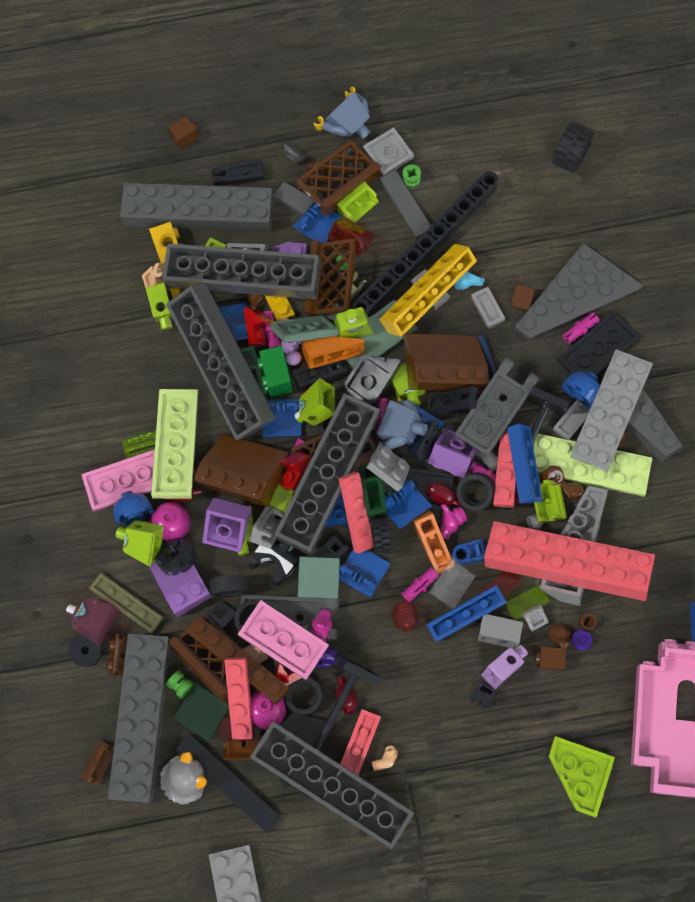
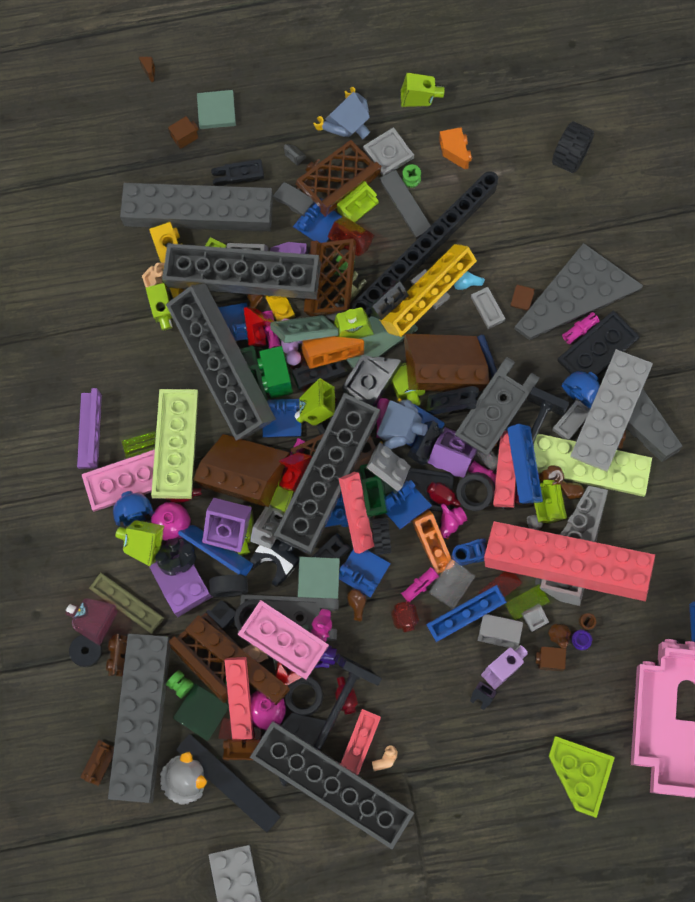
none -> medium lavender fence [77,388,102,469]
none -> reddish brown slope [139,57,155,82]
none -> blue slope [178,525,253,576]
none -> sand green tile [197,90,236,129]
none -> reddish brown animal [347,589,366,622]
none -> black hinge [365,280,409,320]
none -> lime torso [401,73,444,107]
none -> orange slope [439,127,472,169]

